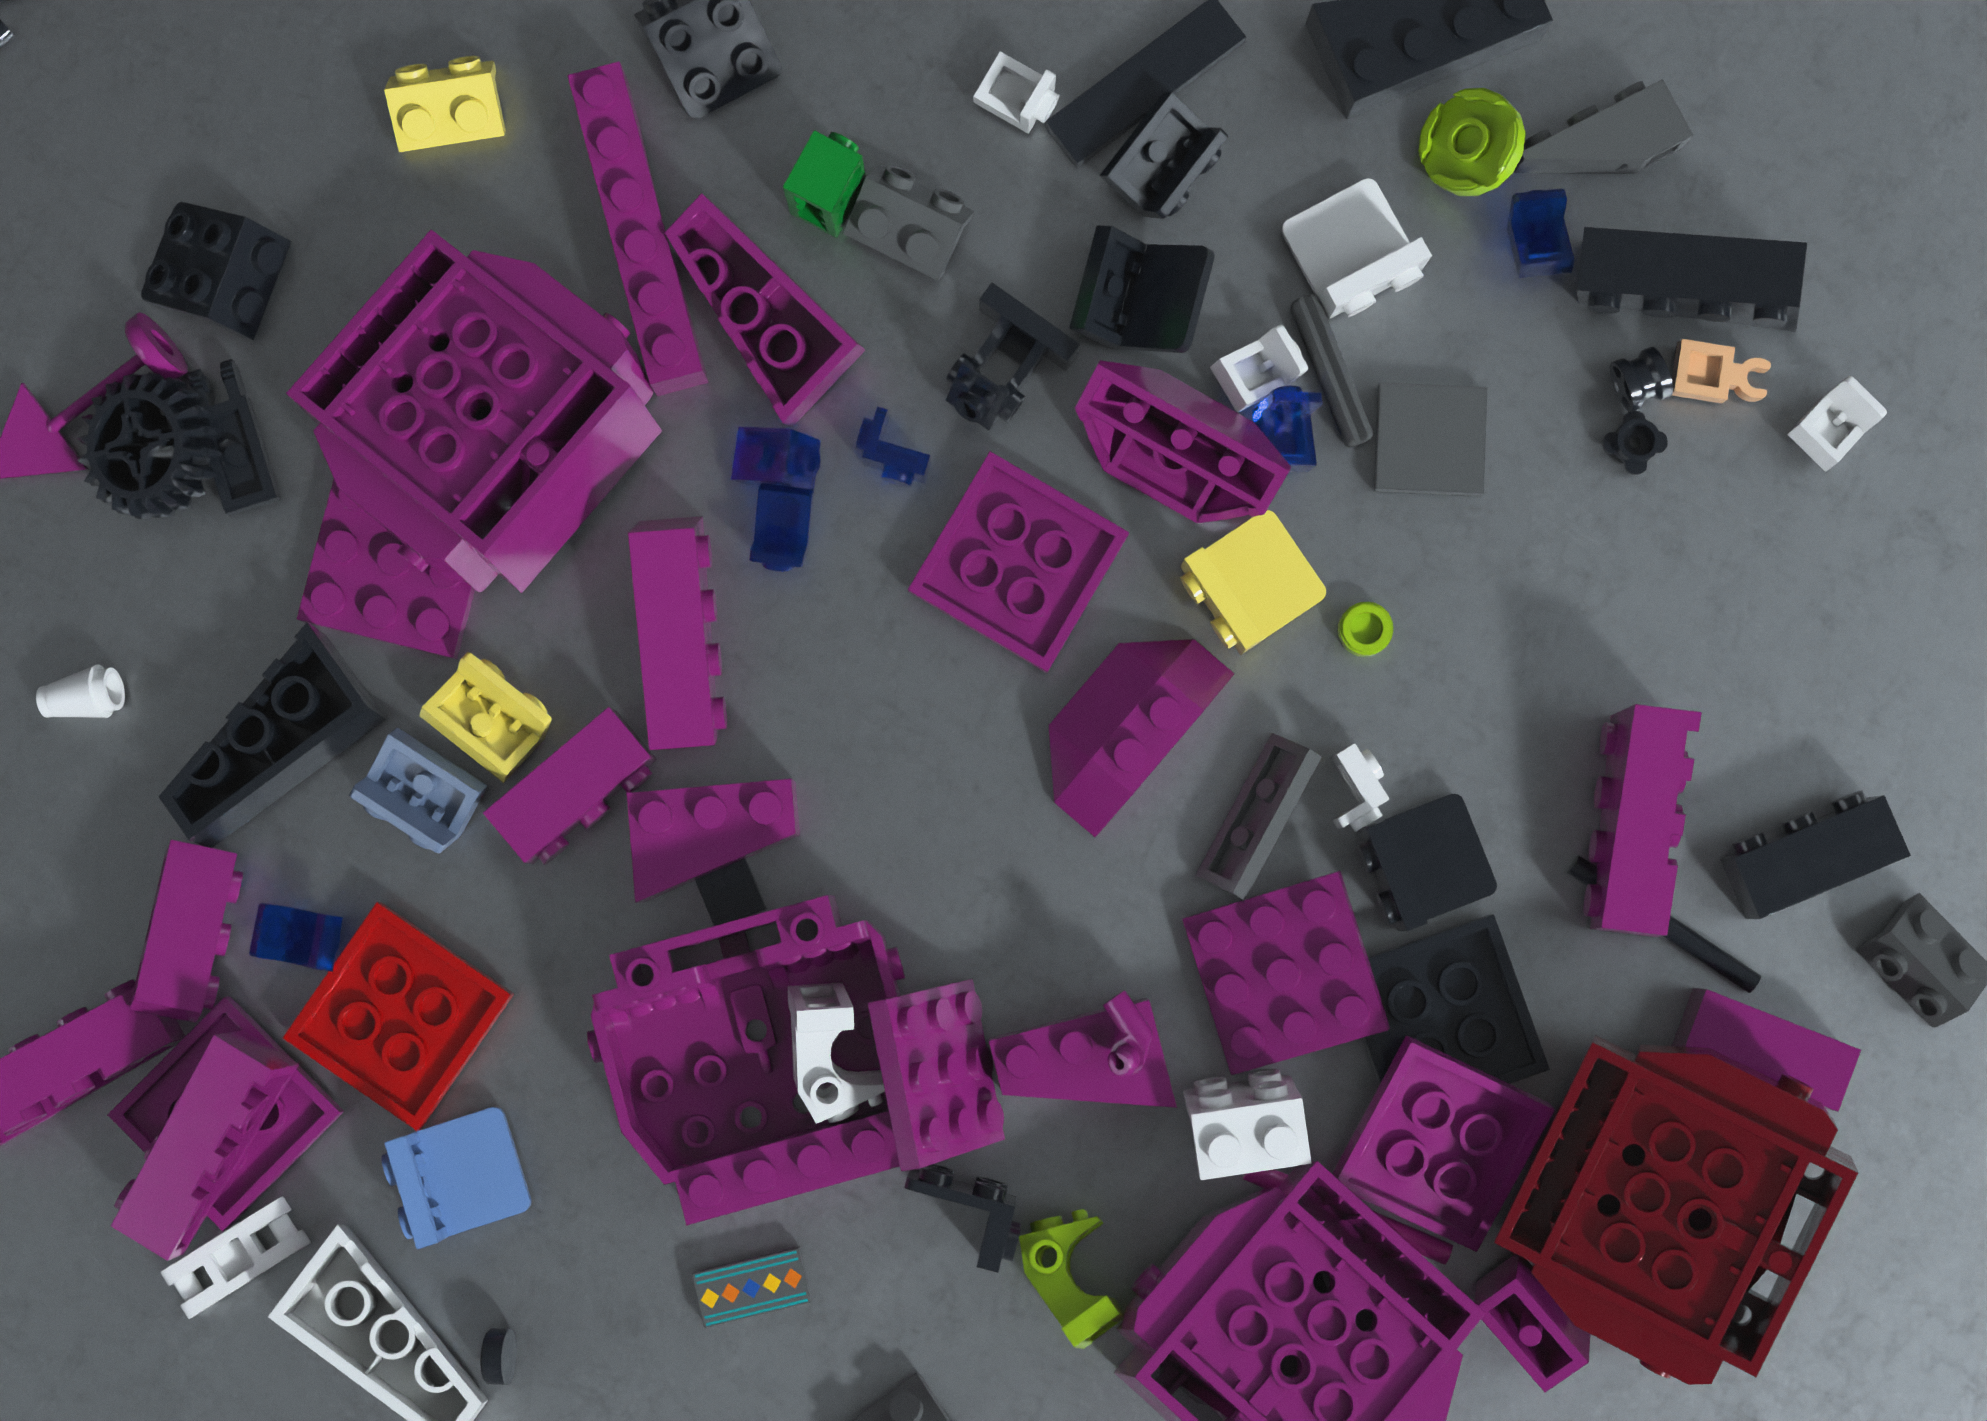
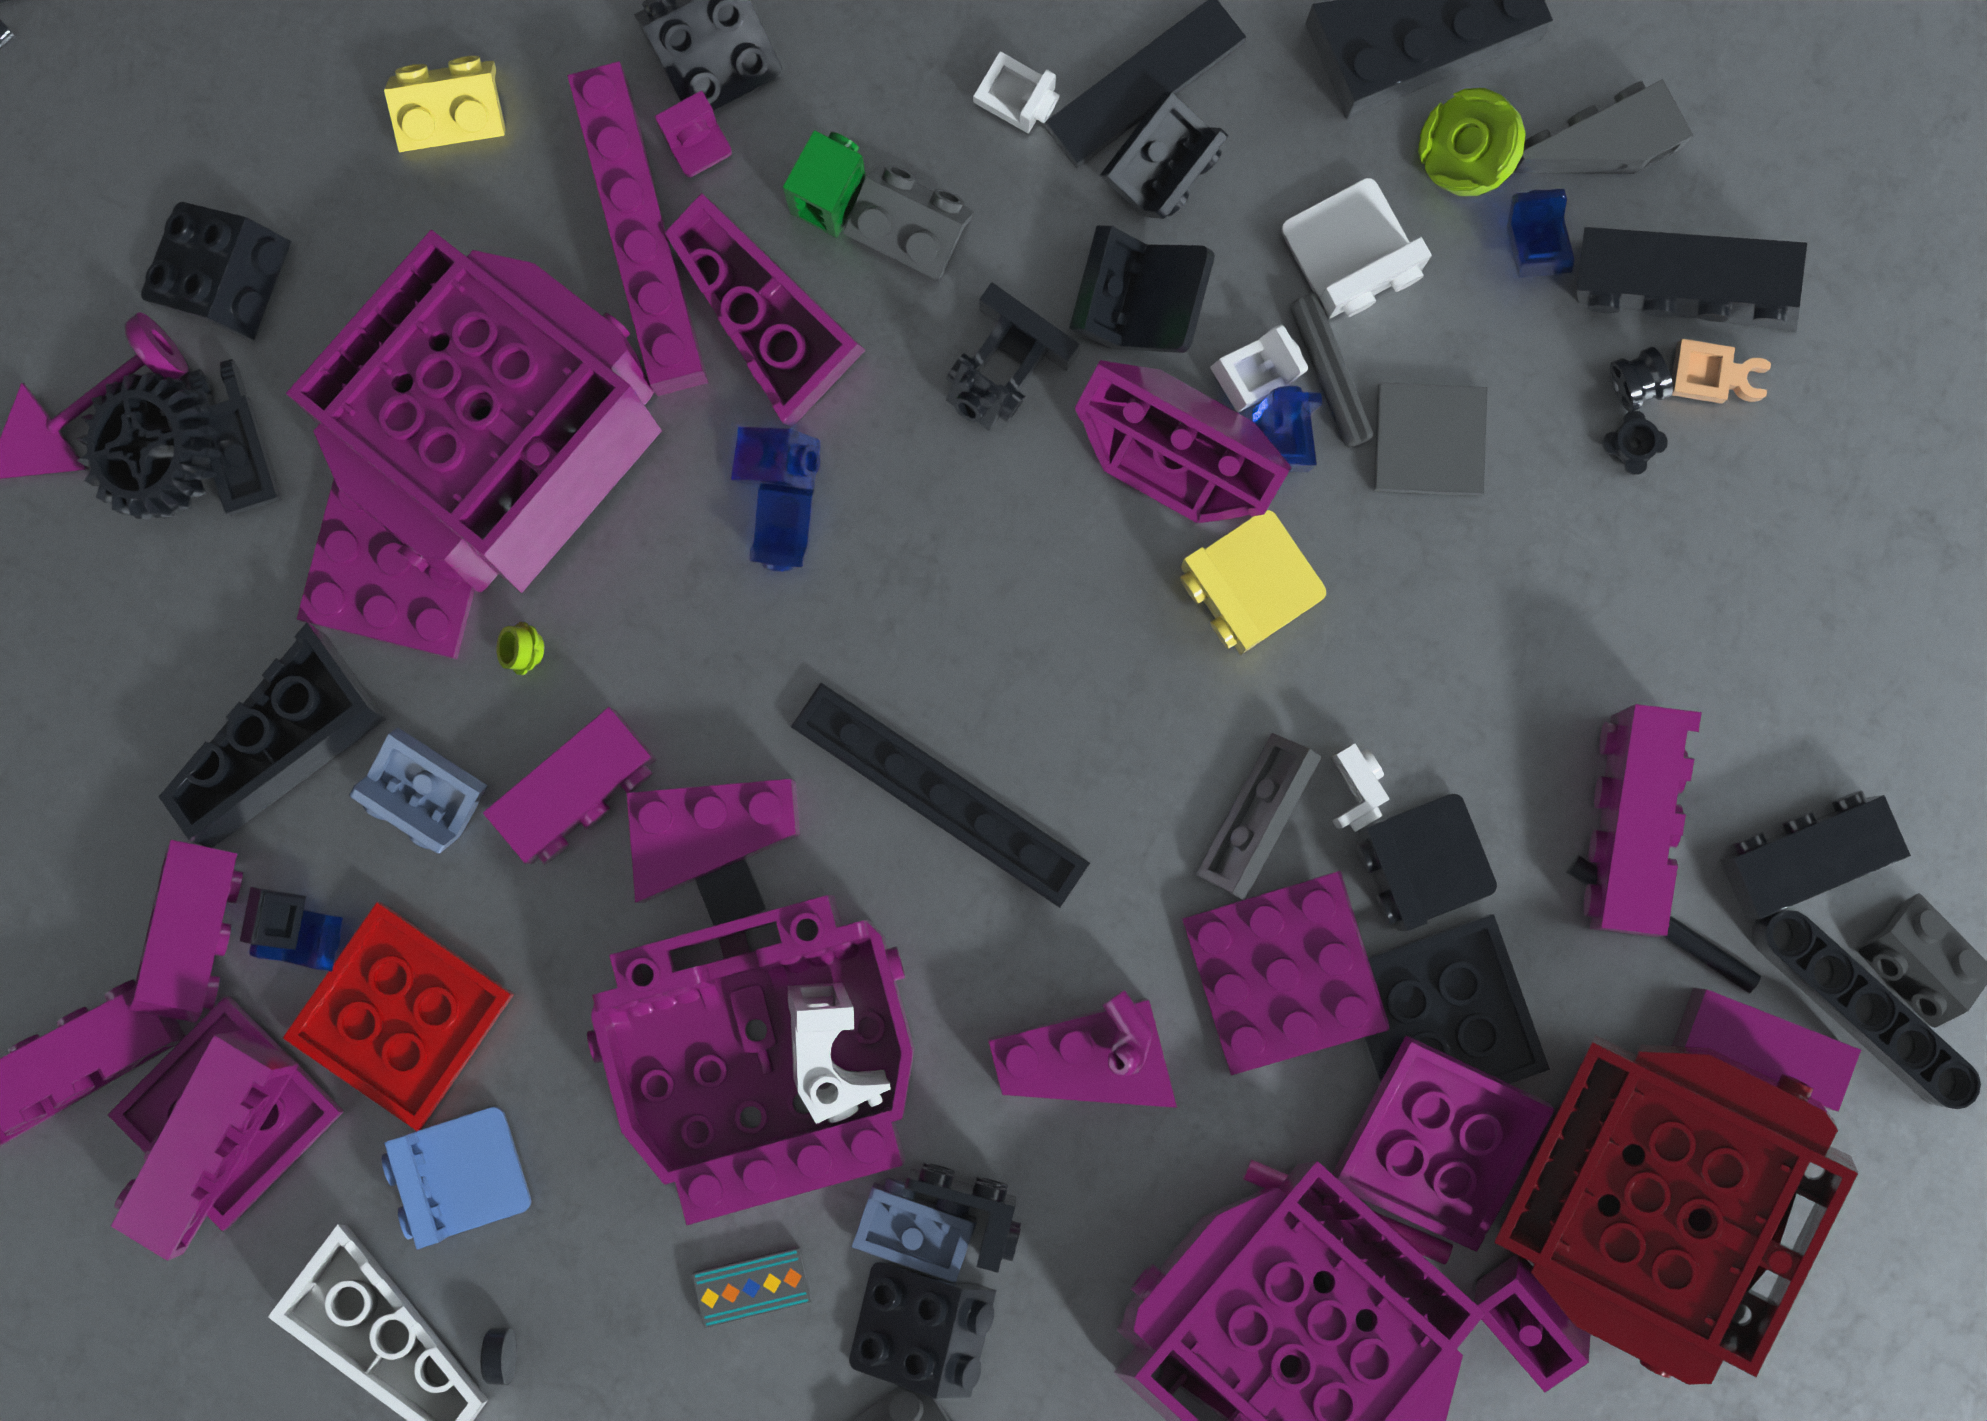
white cone [36,665,125,718] -> none
white plate [160,1196,311,1320] -> none
light yellow bracket [419,652,552,783] -> none
magenta wedge [628,516,727,750] -> none
clear blue bracket [856,406,931,488] -> none
magenta plate [868,979,1005,1171] -> none
magenta plate [908,451,1129,673] -> none
lime tile [1019,1209,1125,1349] -> none
magenta wedge [1048,639,1234,837] -> none
white bracket [1183,1069,1312,1180] -> none
lime tile [1337,602,1393,657] -> none
white bracket [1787,376,1887,472] -> none
none -> black tile [240,887,306,950]
none -> lime plate [496,622,544,675]
none -> magenta bracket [654,90,732,178]
none -> black tile [791,683,1090,908]
none -> black bracket [849,1262,997,1399]
none -> sand blue bracket [852,1178,977,1283]
none -> black beam [1751,910,1981,1109]

